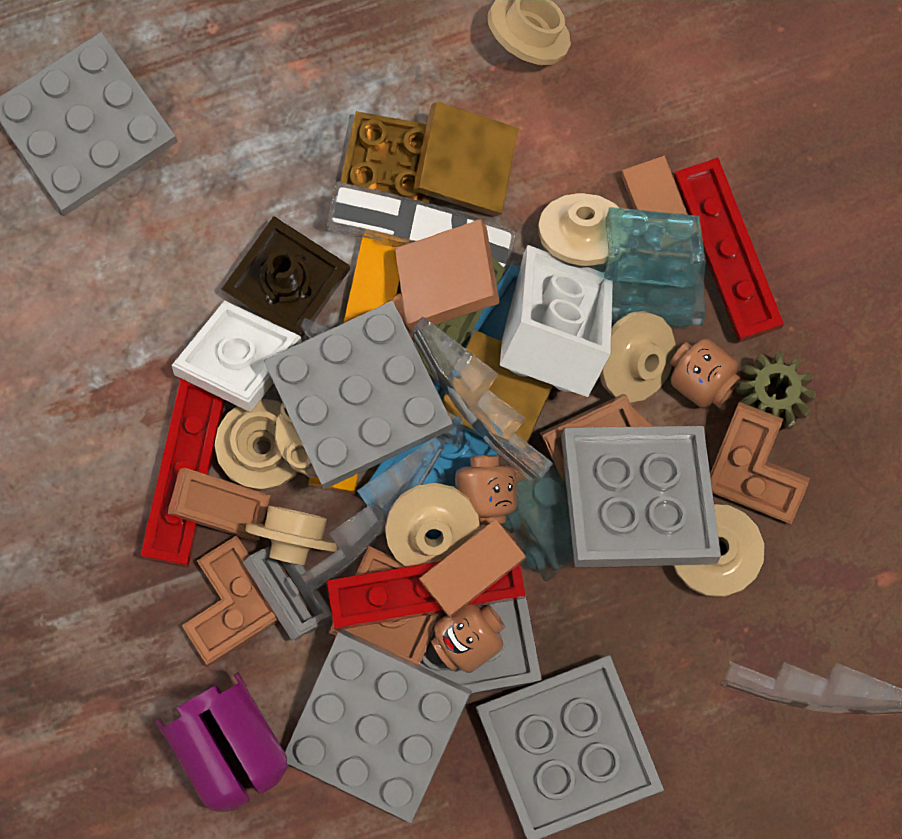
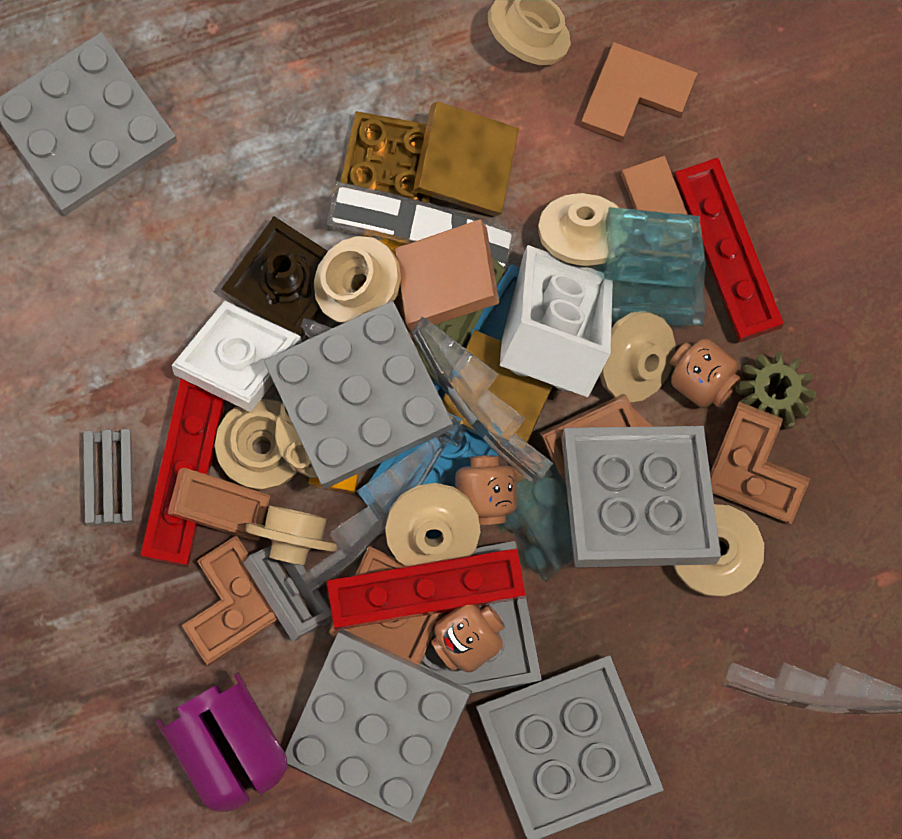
nougat tile [419,519,526,619] -> none
none -> light grey tile [83,429,134,526]
none -> tan piece [314,236,401,324]
none -> nougat tile [581,42,698,142]

